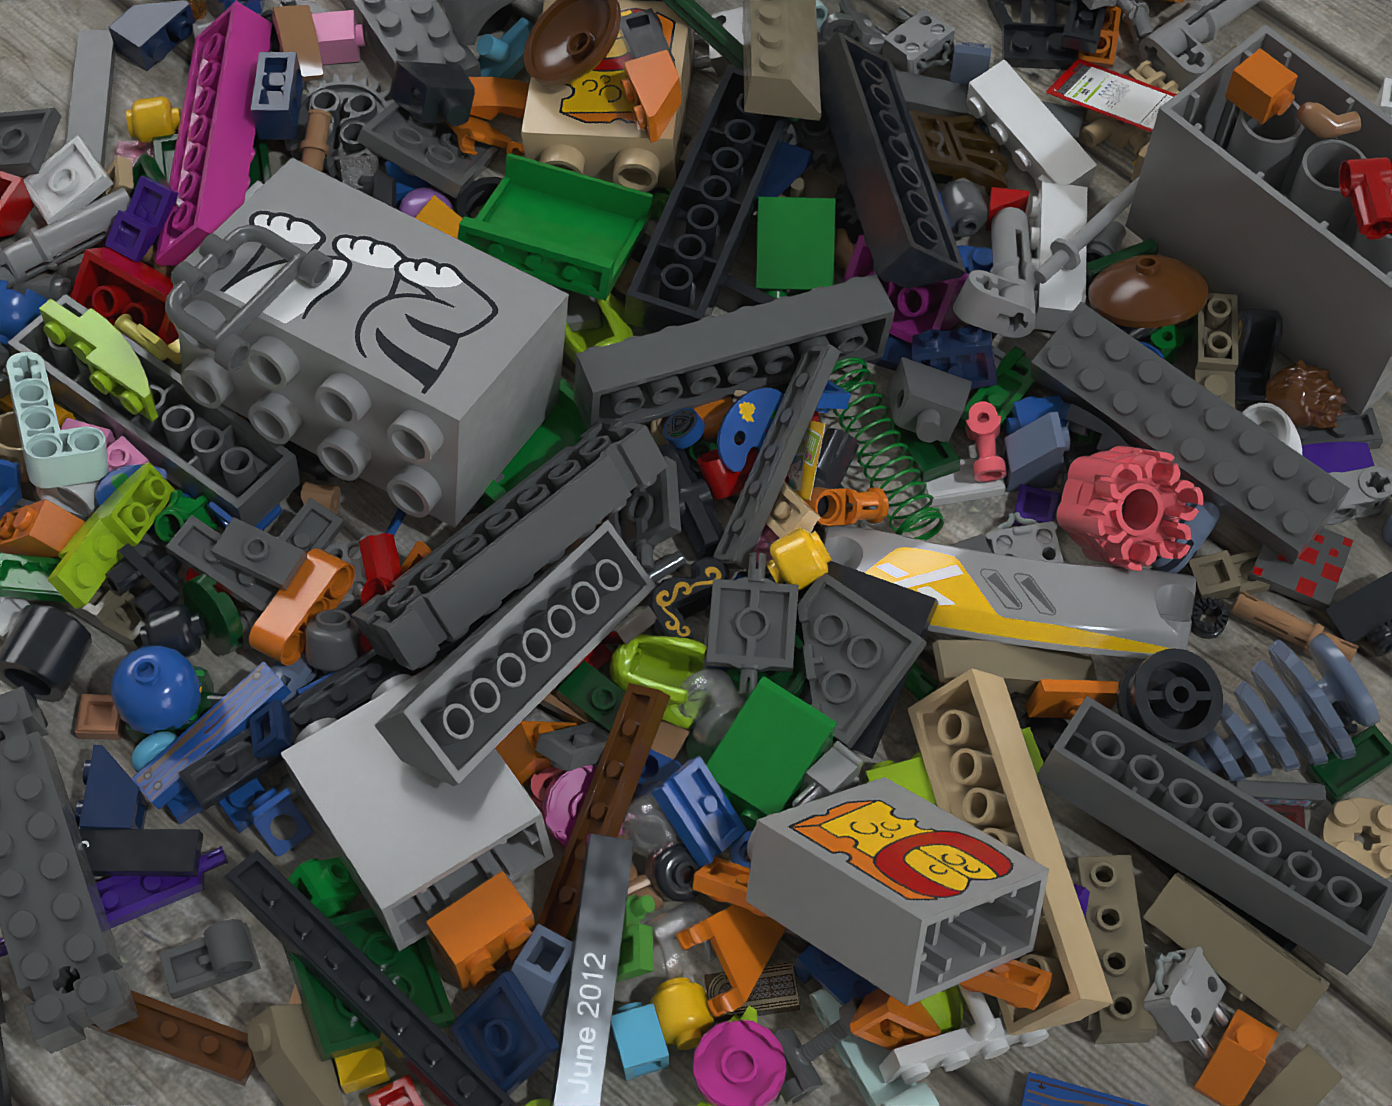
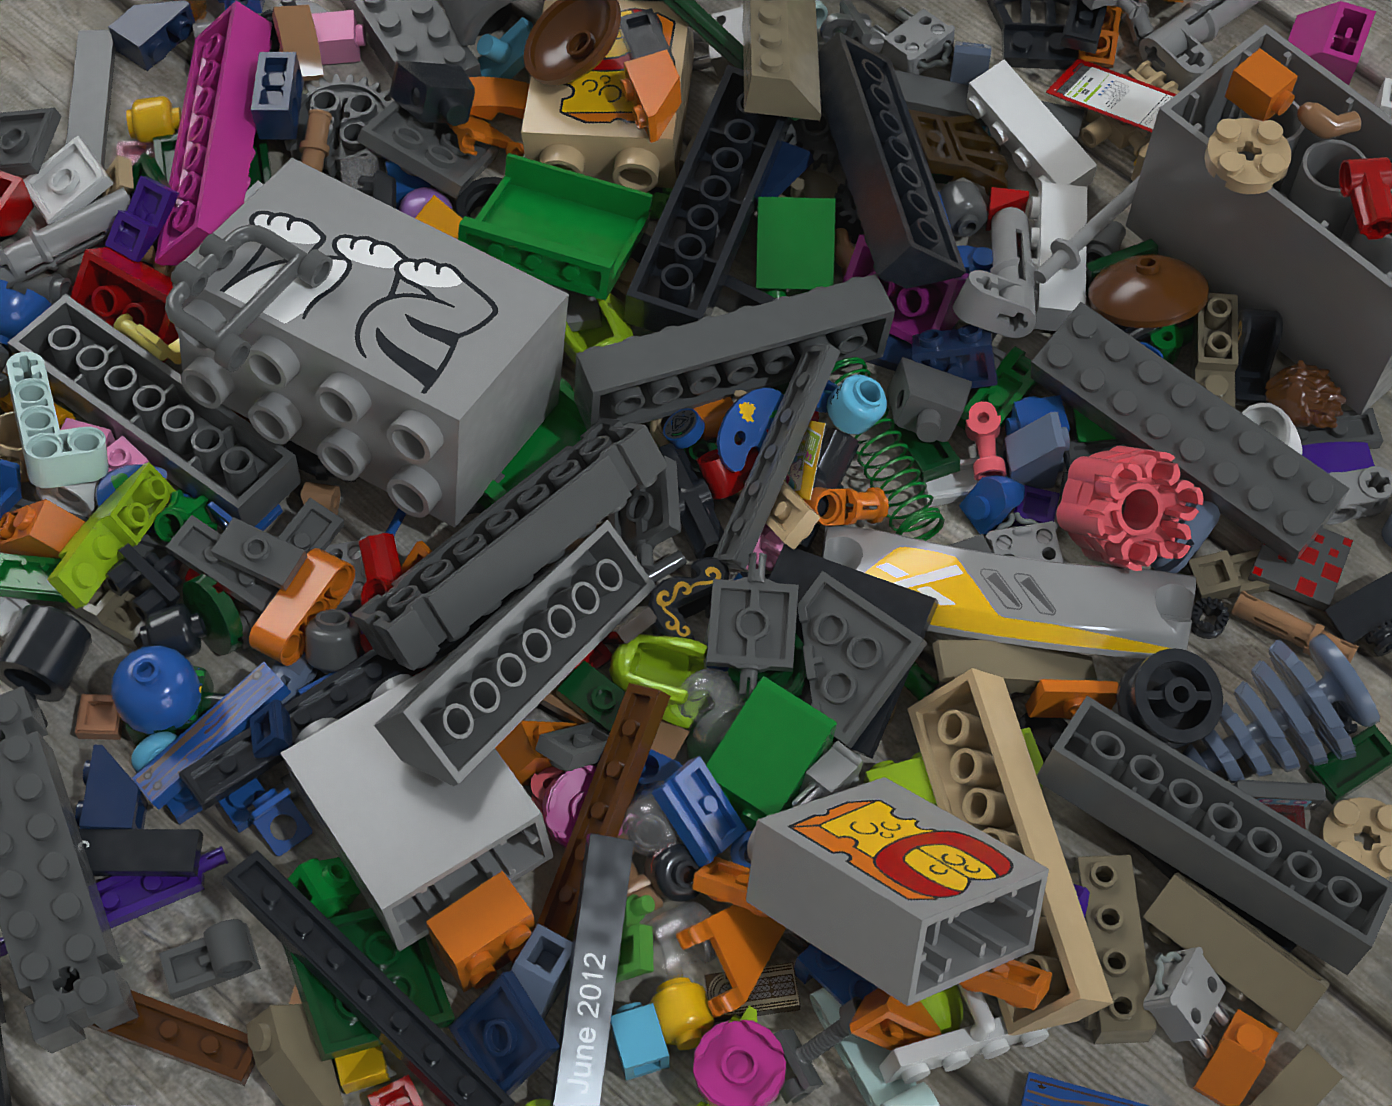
lime slope [39,298,158,422] -> none
yellow head [766,528,832,591] -> none
black slope [1058,402,1129,452] -> none
none -> medium azure head [826,374,887,435]
none -> blue plate [959,475,1025,536]
none -> tan plate [1204,118,1291,194]
none -> dark pink slope [1288,1,1376,86]

